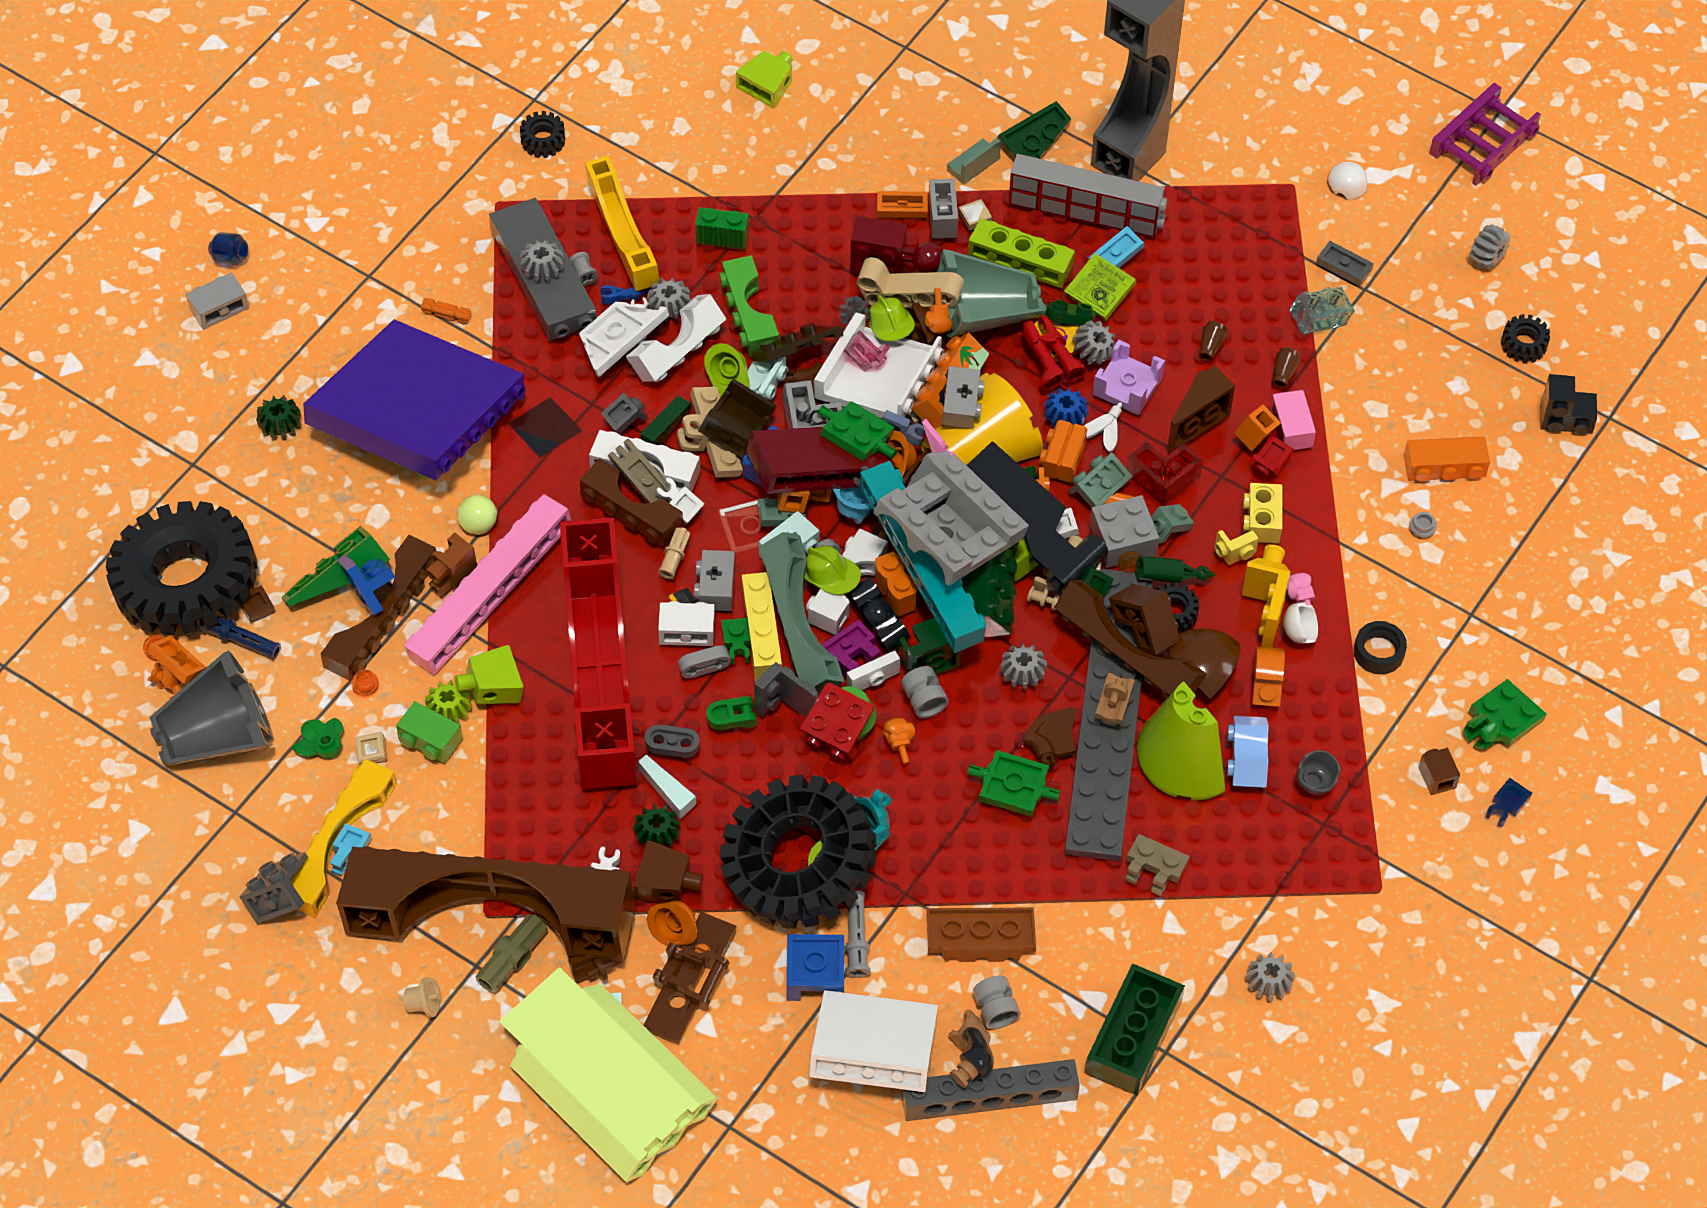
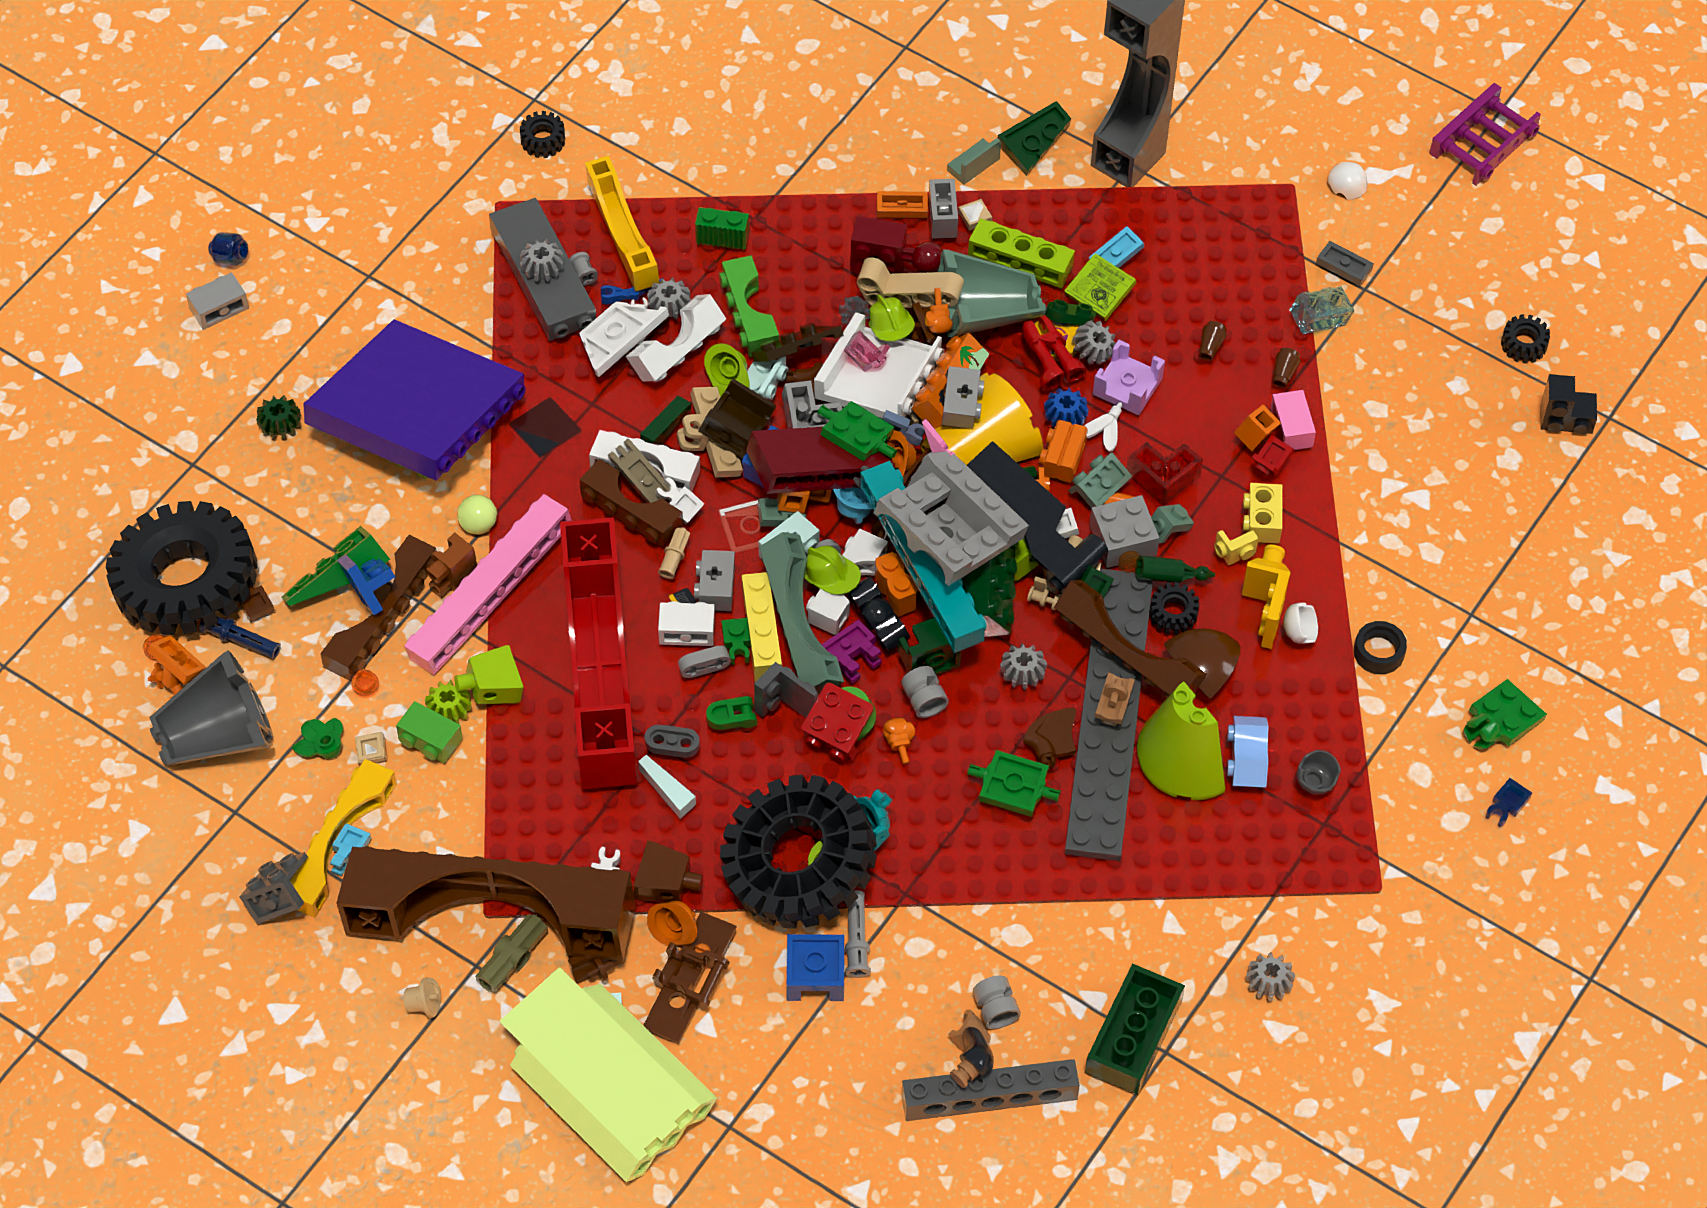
orange axle [421,298,471,324] -> none
dark grey bracket [601,392,648,434] -> none
dark green gear [633,803,681,848] -> none
lime torso [736,51,793,109] -> none
white panel [809,990,938,1092] -> none
white plate [847,651,900,690] -> none
dark orange piece [927,907,1036,962] -> none
light grey brick [1008,154,1168,238] -> none
reddish brown brick [1109,584,1180,655] -> none
dark tan plate [1126,834,1190,896] -> none
reddish brown slope [1167,365,1235,454] -> none
orange brick [1252,646,1285,707] -> none
bright pink piece [1286,573,1315,605] -> none
orange brick [1404,436,1490,482] -> none
light grey plate [1410,512,1437,538] -> none
reddish brown brick [1419,747,1460,795] -> none
light grey gear [1470,224,1510,269] -> none

